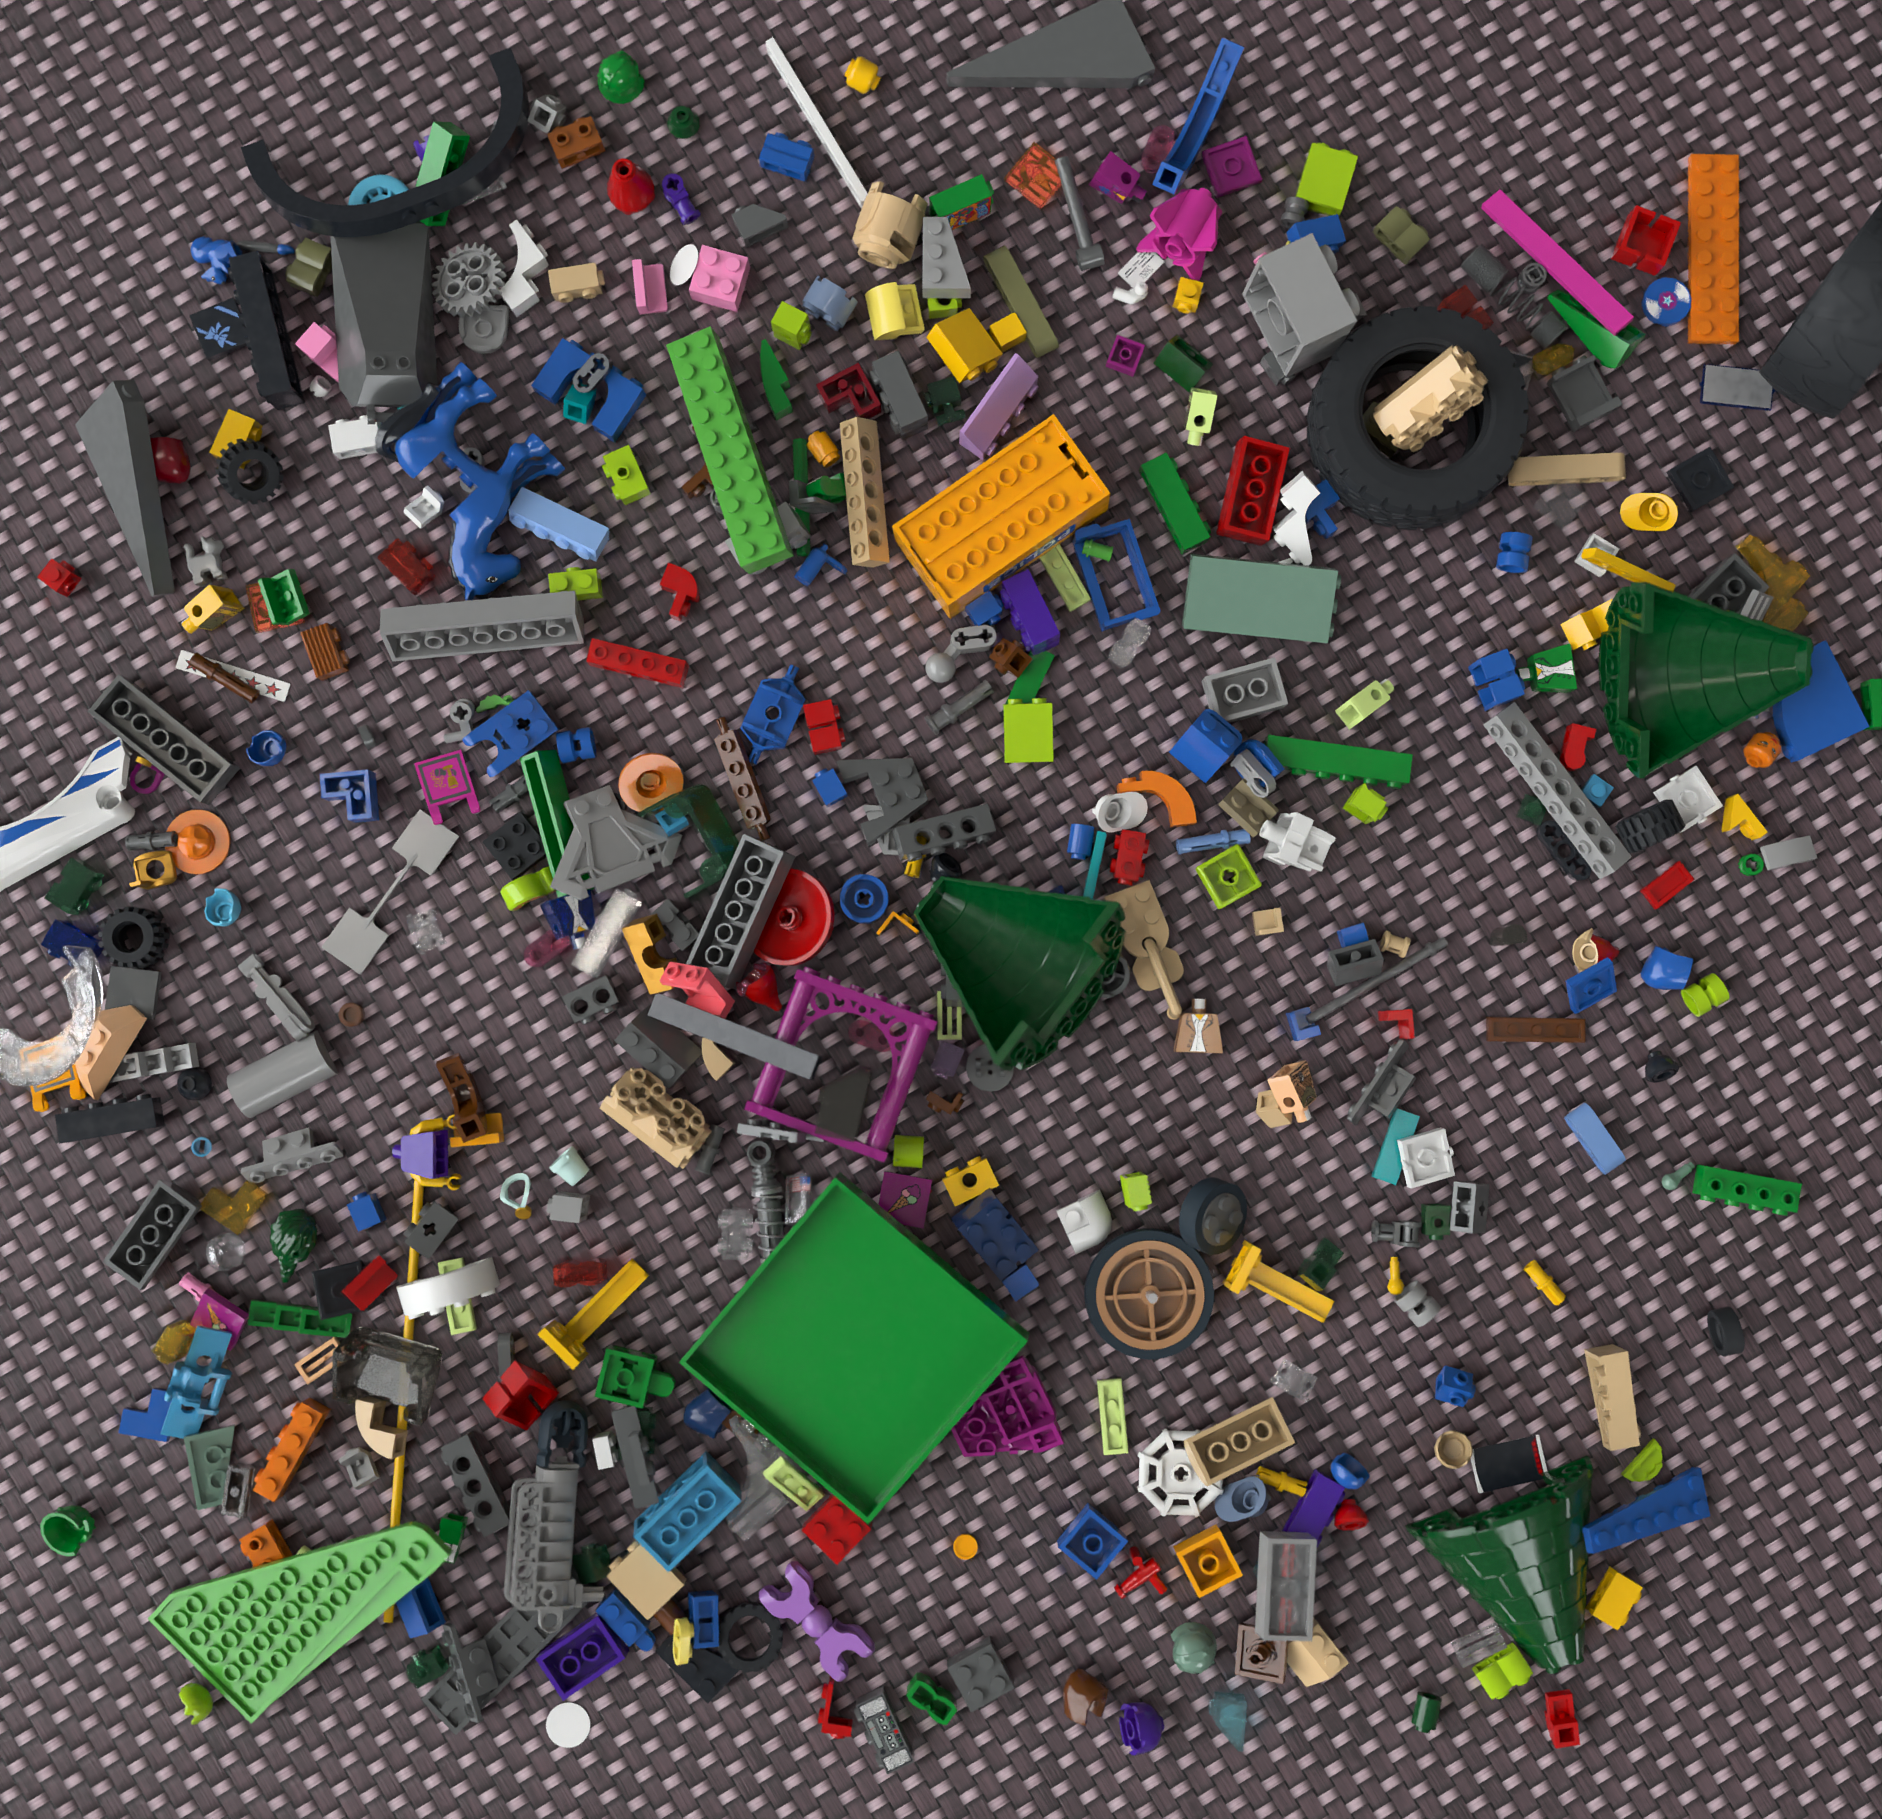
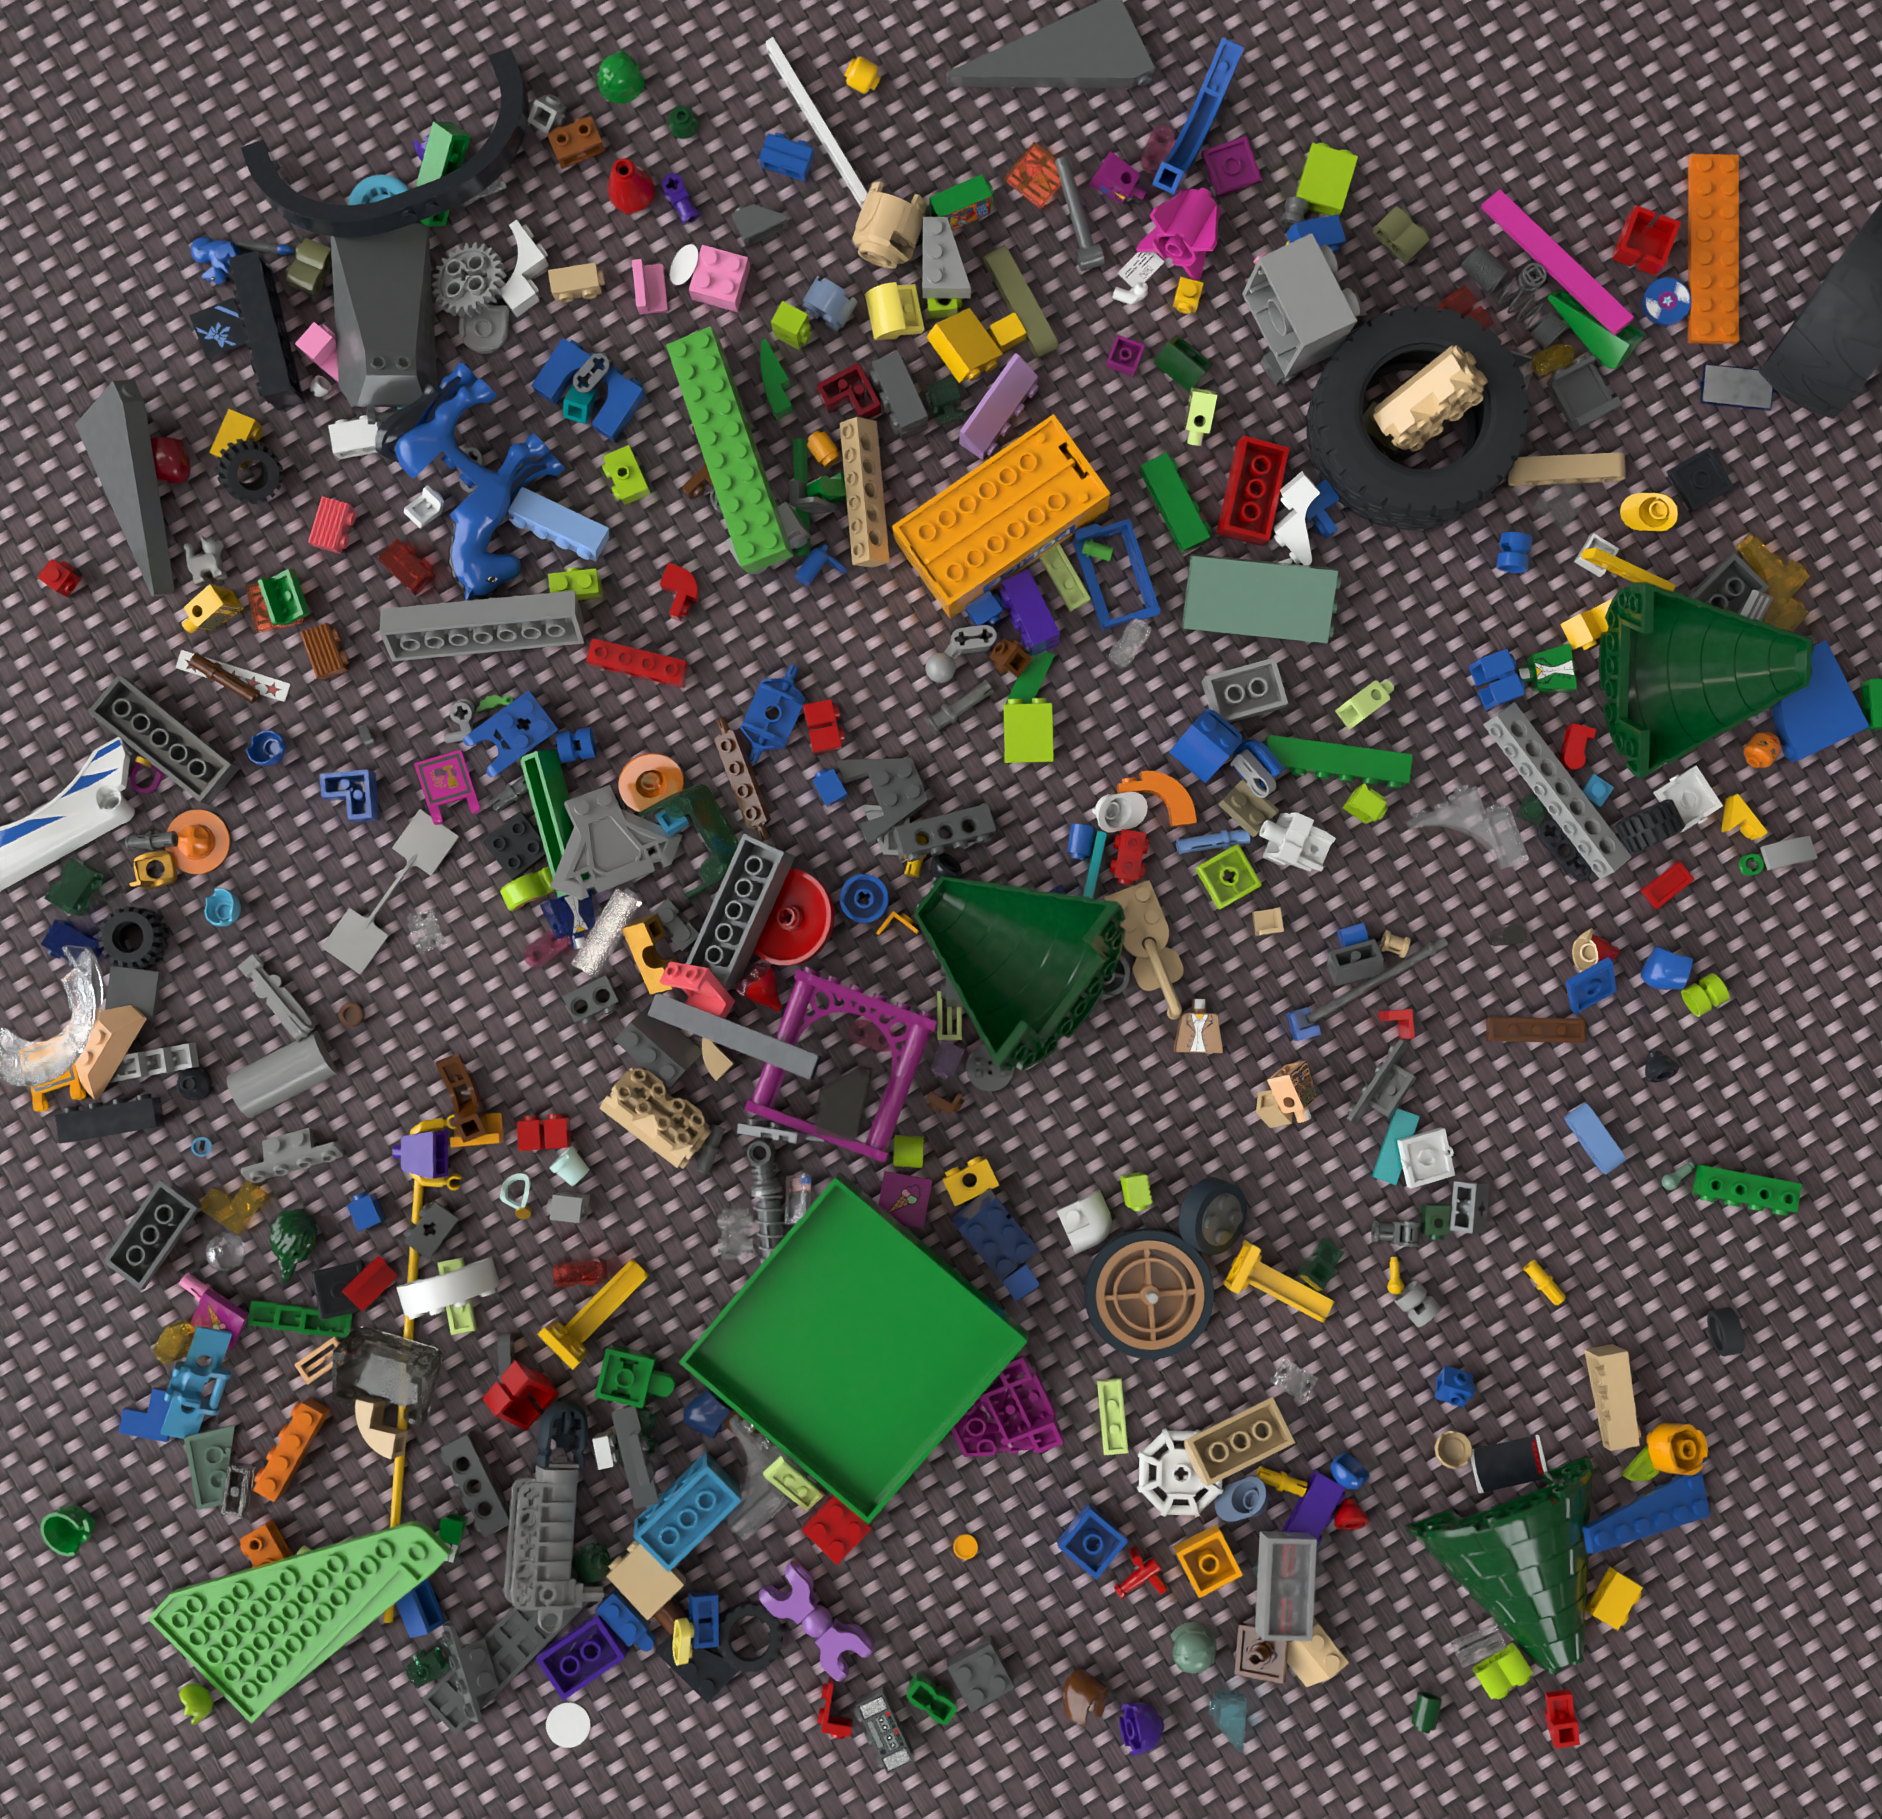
light grey bracket [339,1447,380,1490] -> none
none -> coral brick [308,496,356,554]
none -> red piece [517,1113,571,1151]
none -> clear arch [1406,784,1529,870]
none -> light orange brick [1646,1423,1708,1475]

